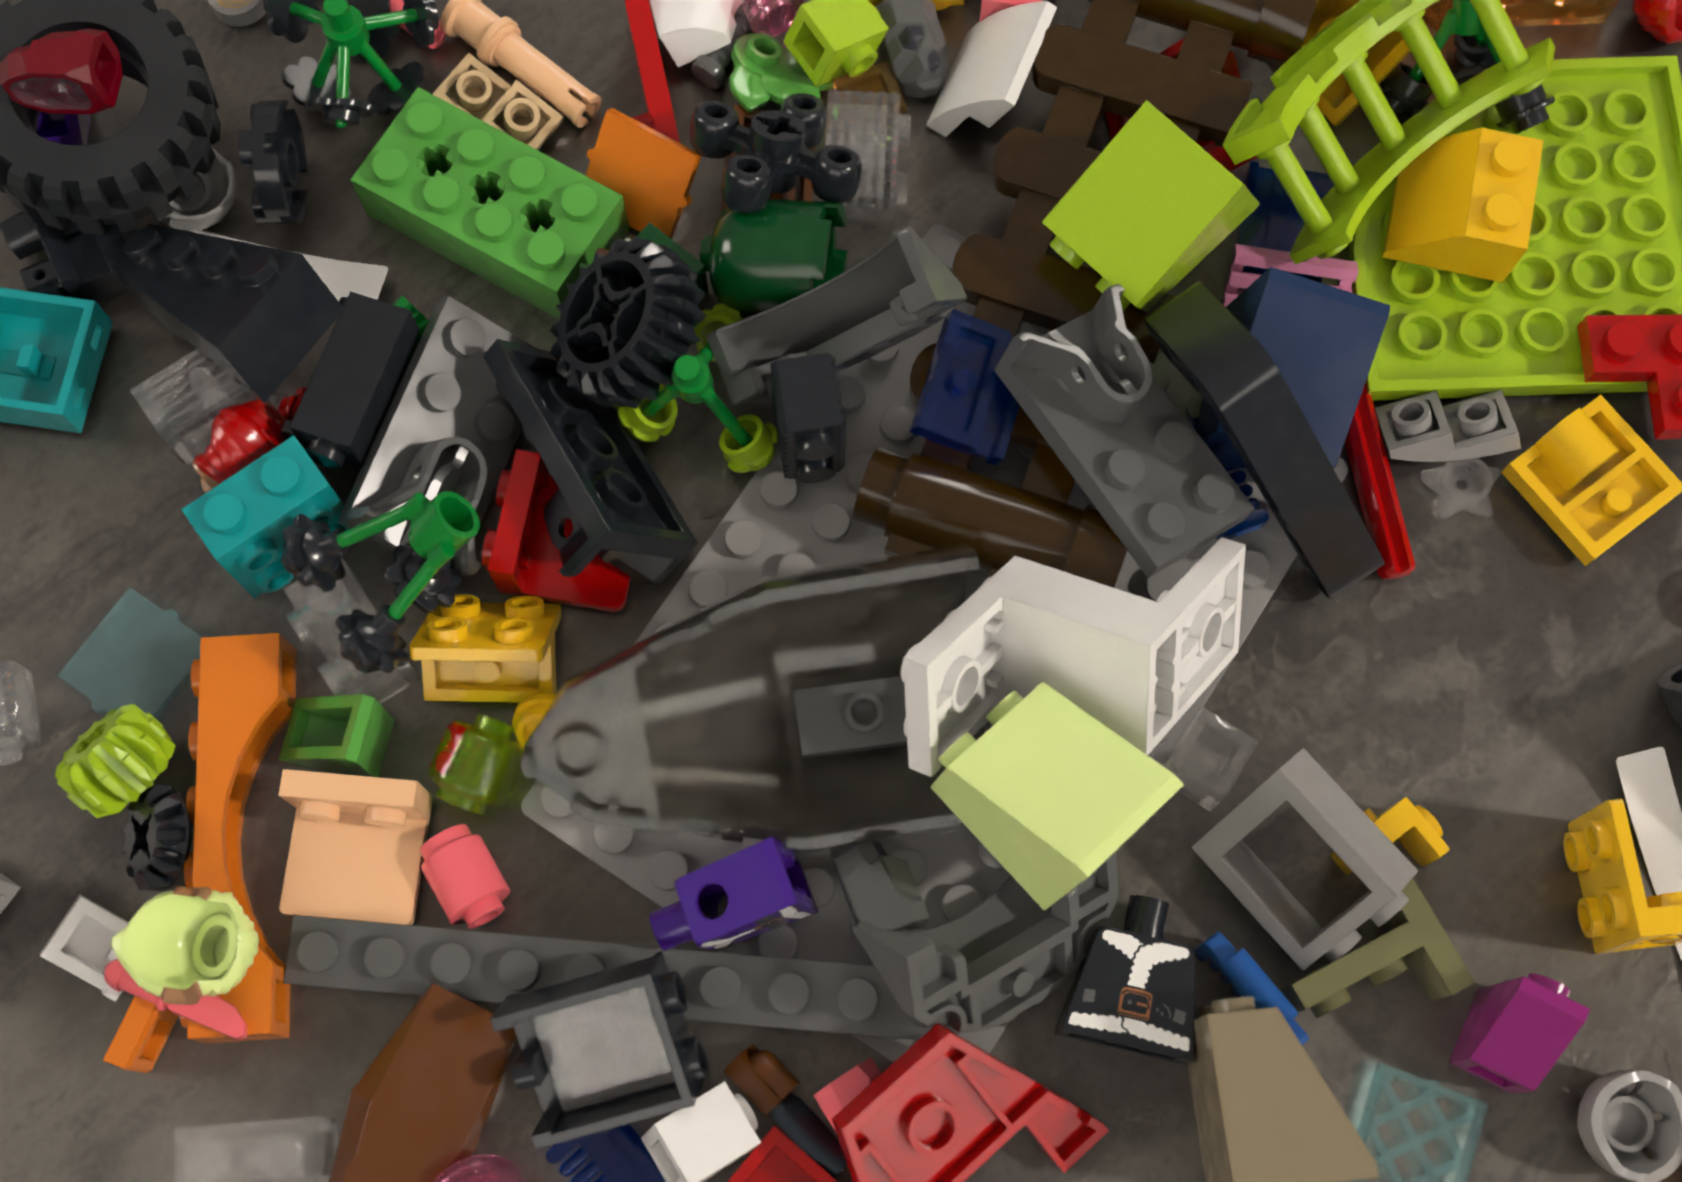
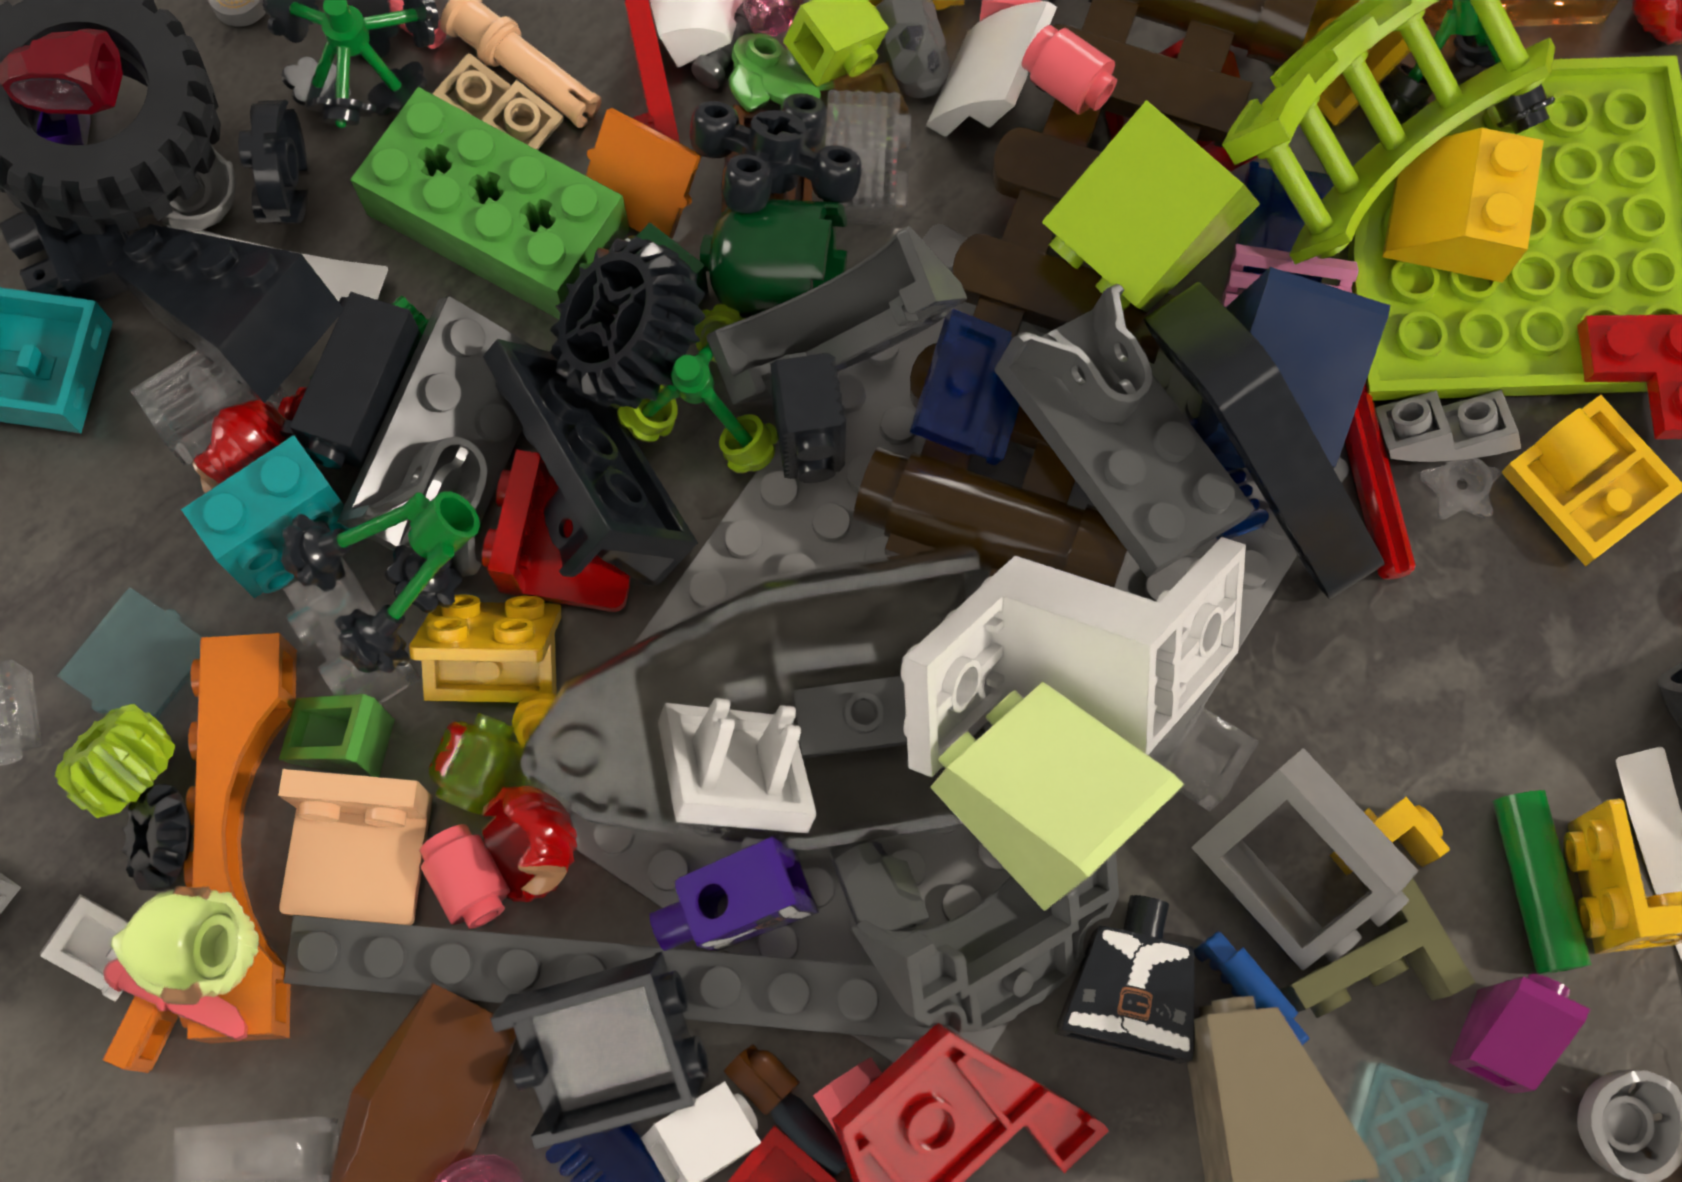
none -> red hair [482,786,577,902]
none -> white plate [658,698,817,833]
none -> coral brick [1022,25,1117,115]
none -> green piece [1492,790,1592,975]

